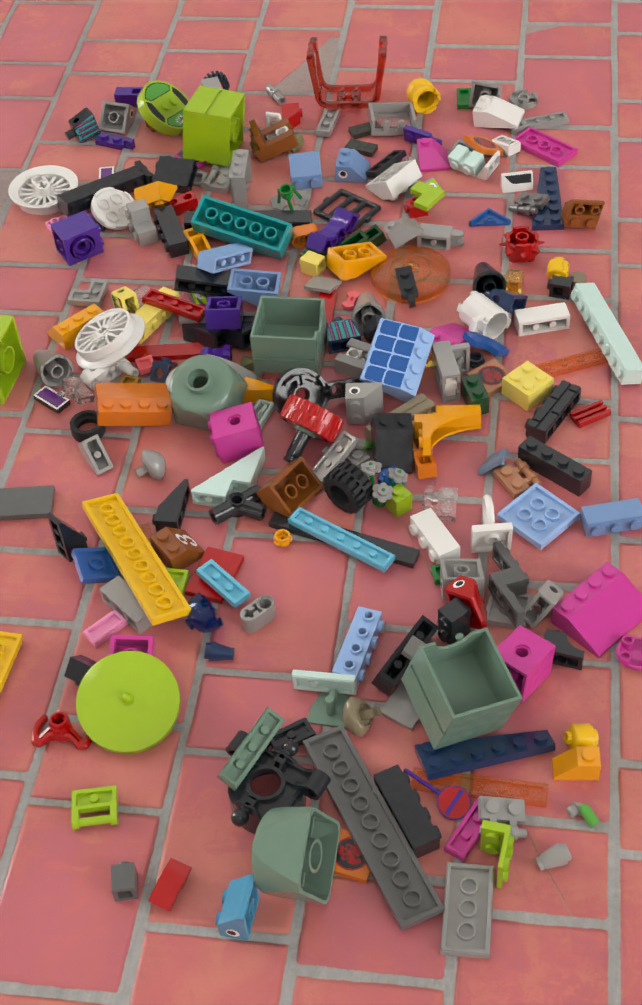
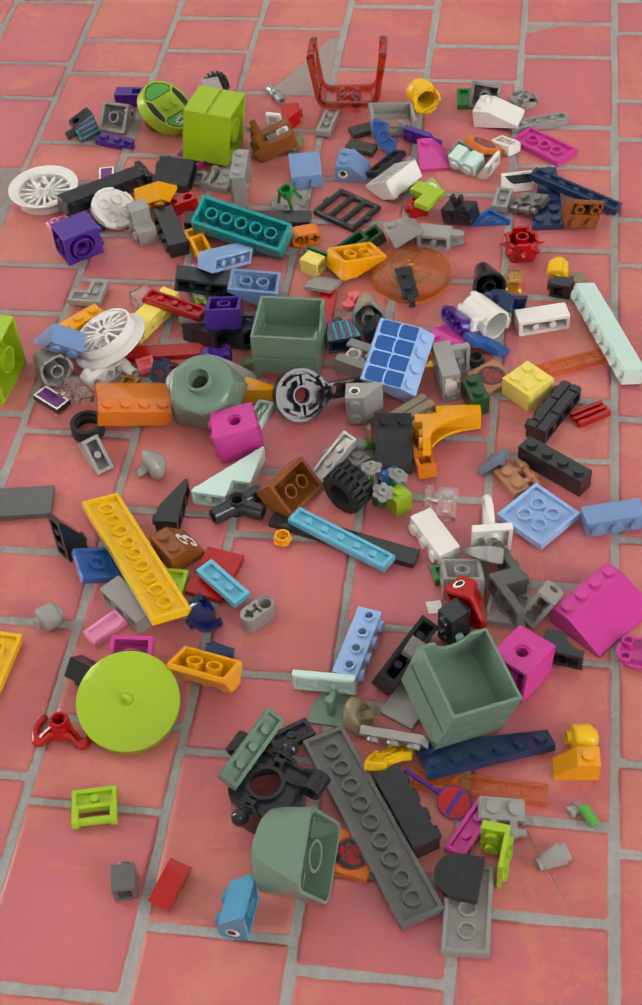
light yellow torso [111,286,140,313] -> none
red wheel [280,394,344,462] -> none
dark purple brick [306,206,360,254] -> none
none -> medium blue slope [33,323,86,358]
none -> light grey head [33,602,65,632]
none -> light orange slope [166,646,242,693]
none -> light grey plate [359,725,430,751]
none -> yellow tile [364,744,414,771]
none -> blue tile [372,119,398,154]
none -> white sticker [426,600,442,614]
none -> black tile [434,853,485,905]
none -> black brick [440,194,480,225]
none -> dark purple beam [441,305,470,334]
none -> light grey slope [463,545,504,564]
none -> light grey plate [491,187,513,213]
none -> dark blue plate [529,167,622,216]

